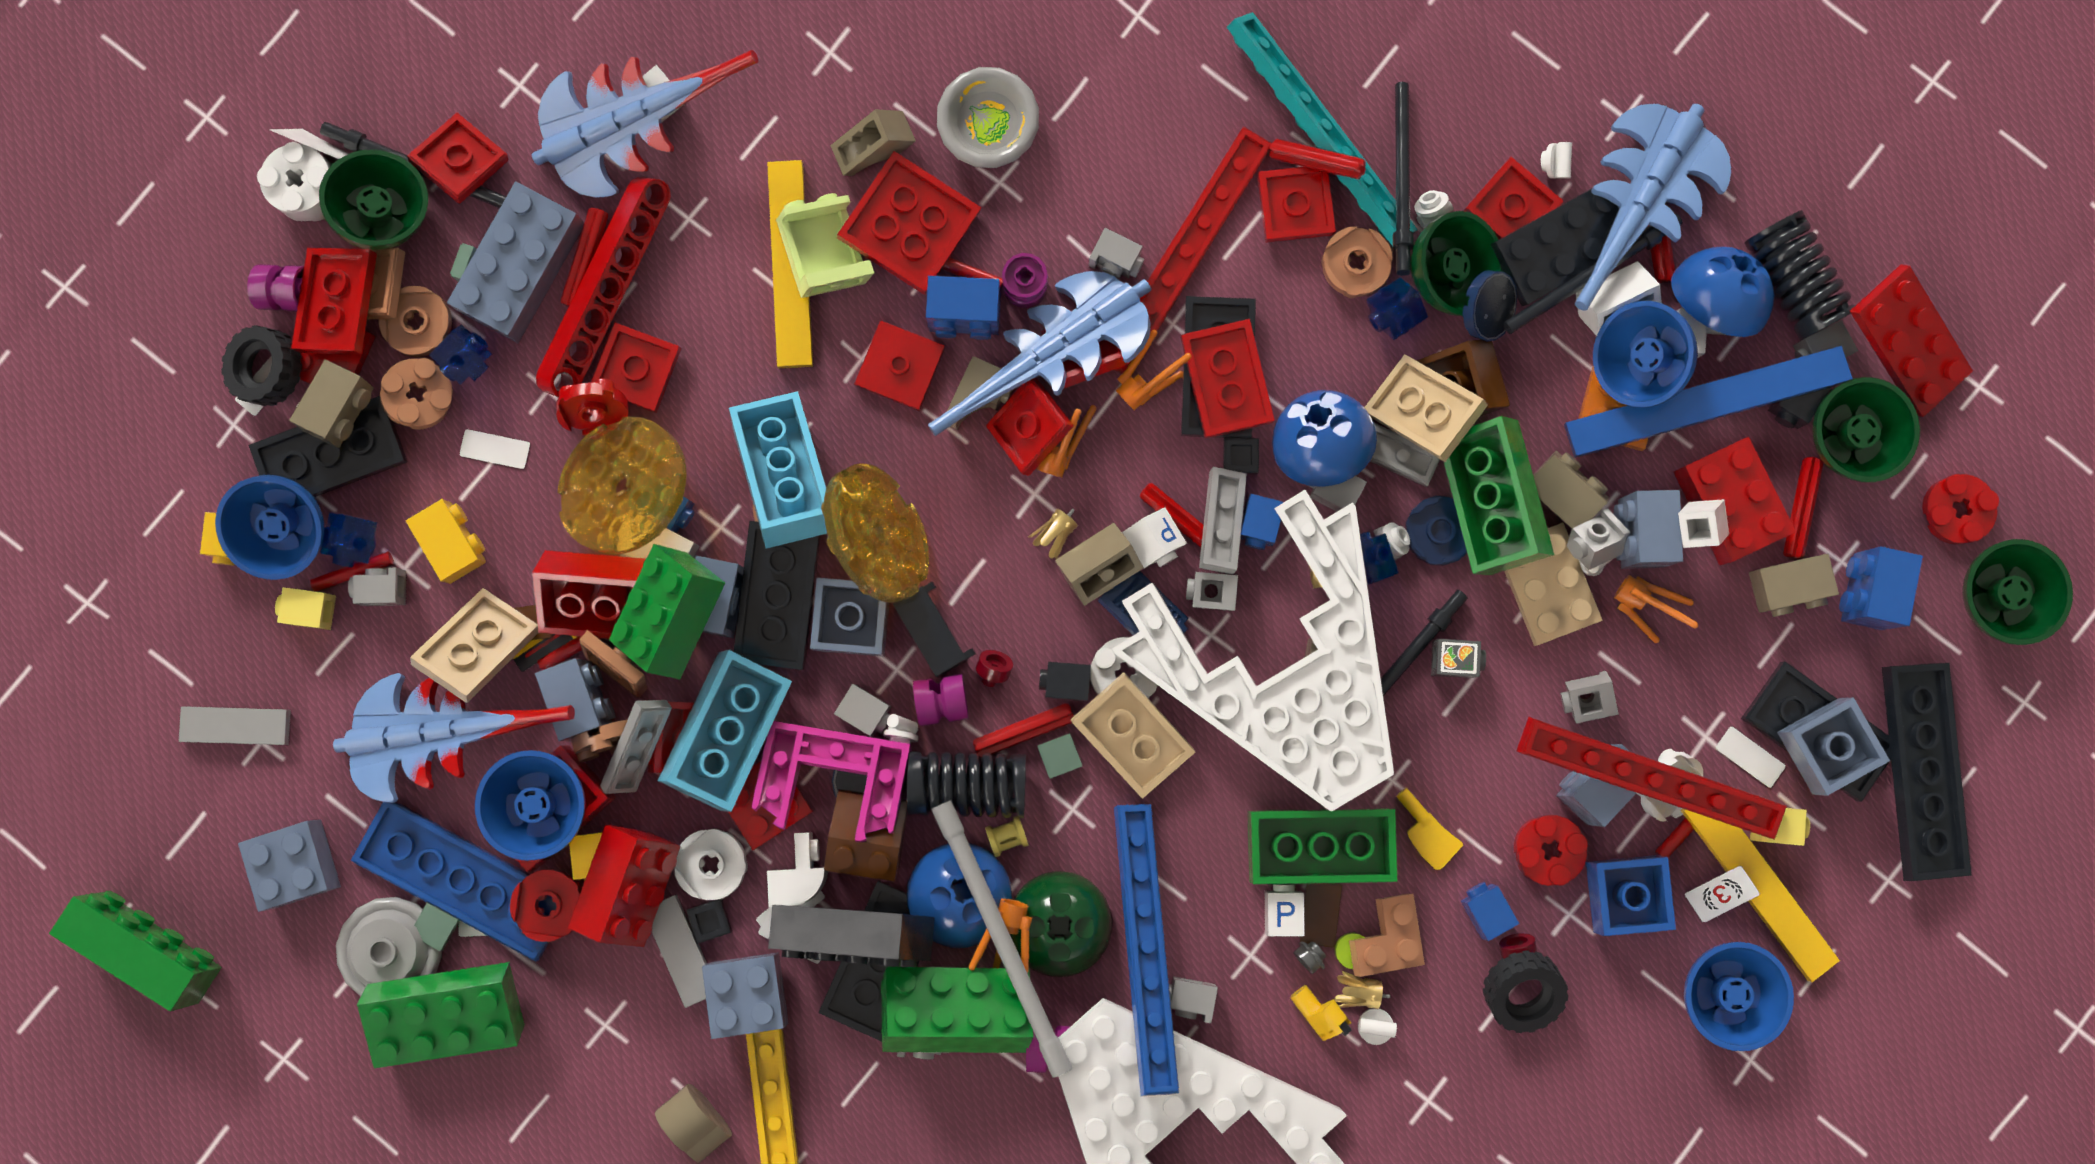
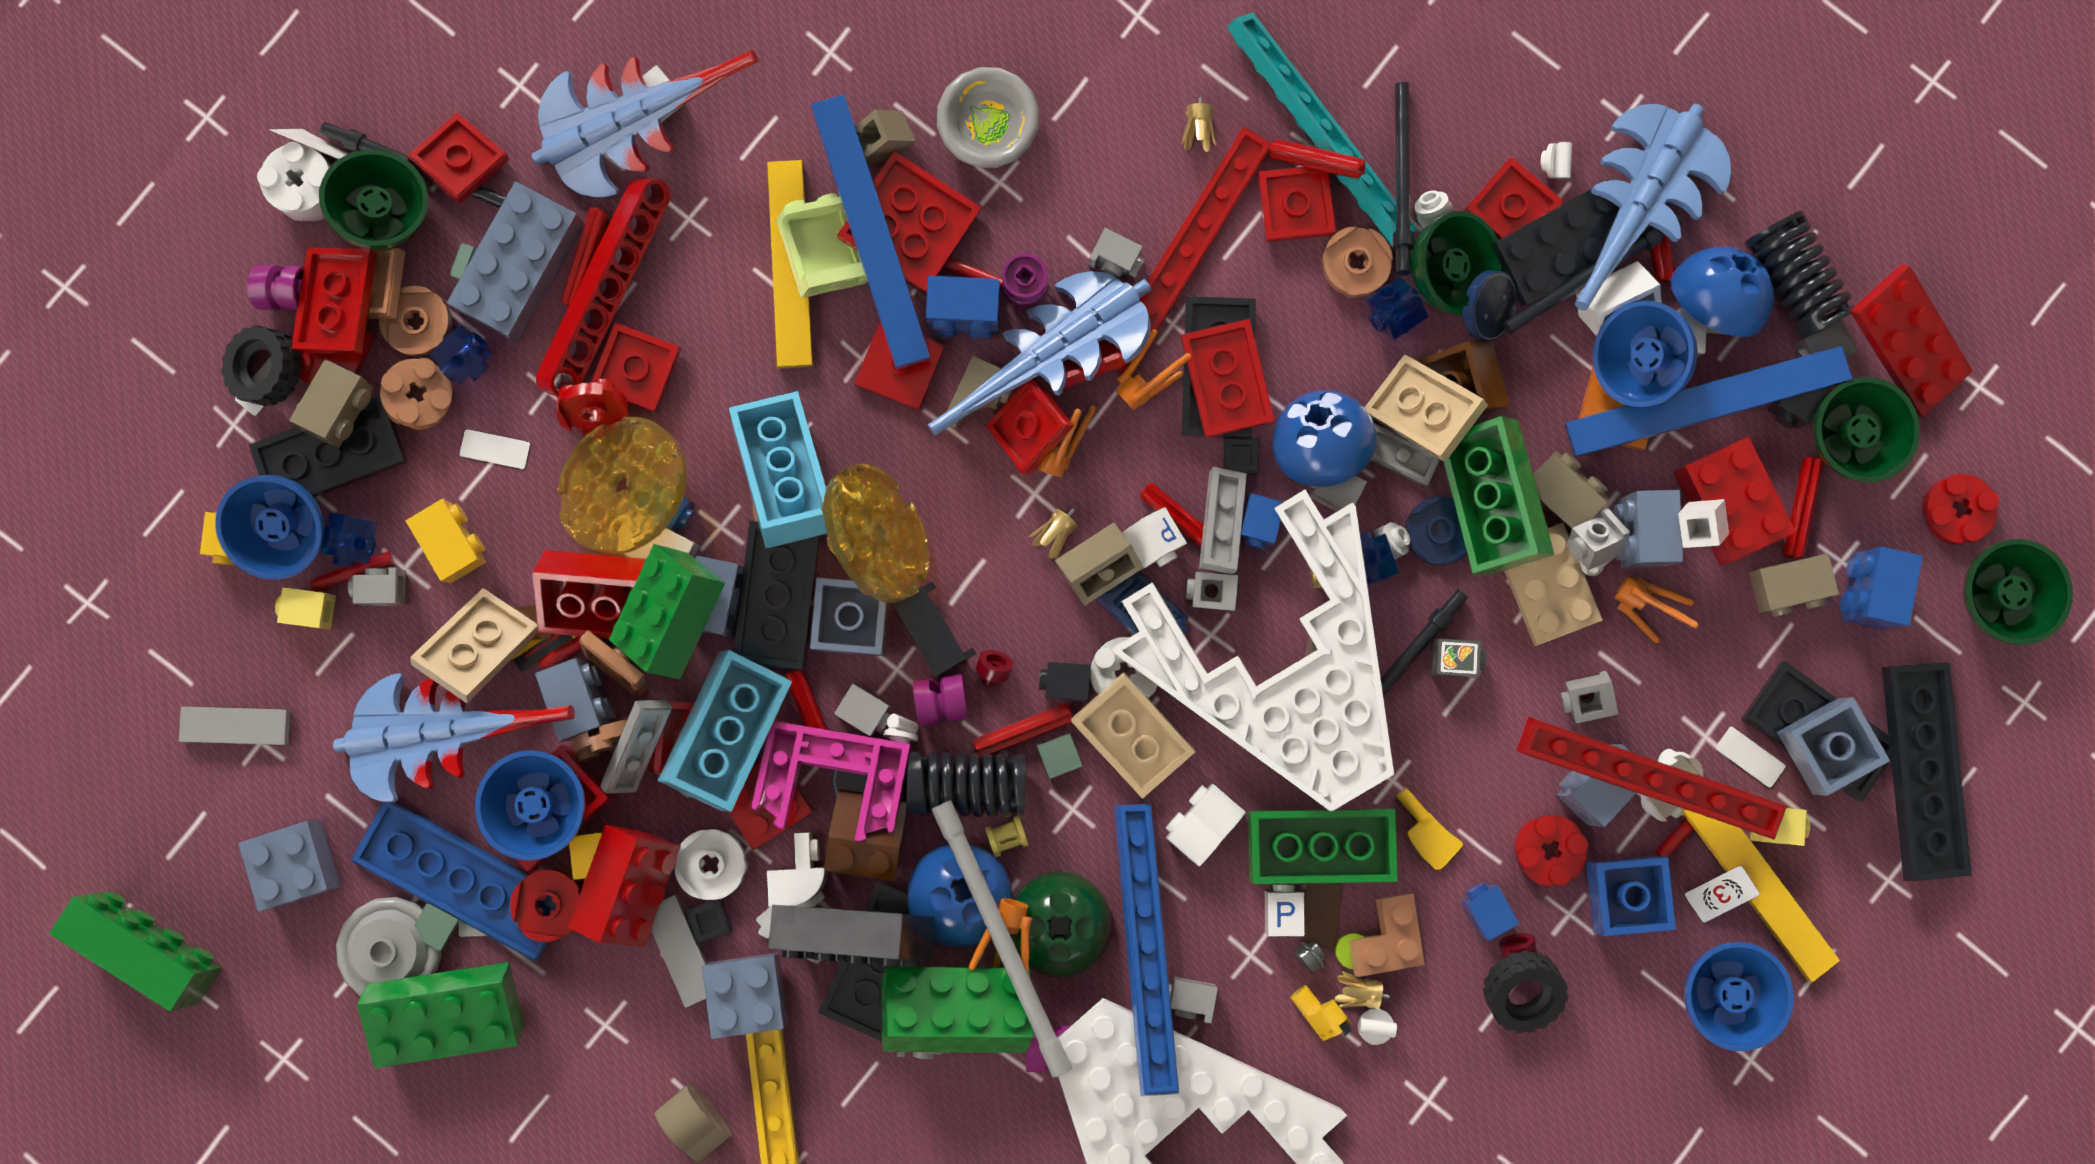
none -> red axle [785,669,828,769]
none -> blue tile [811,94,930,369]
none -> white brick [1166,784,1246,867]
none -> pearl gold piece [1181,97,1217,152]

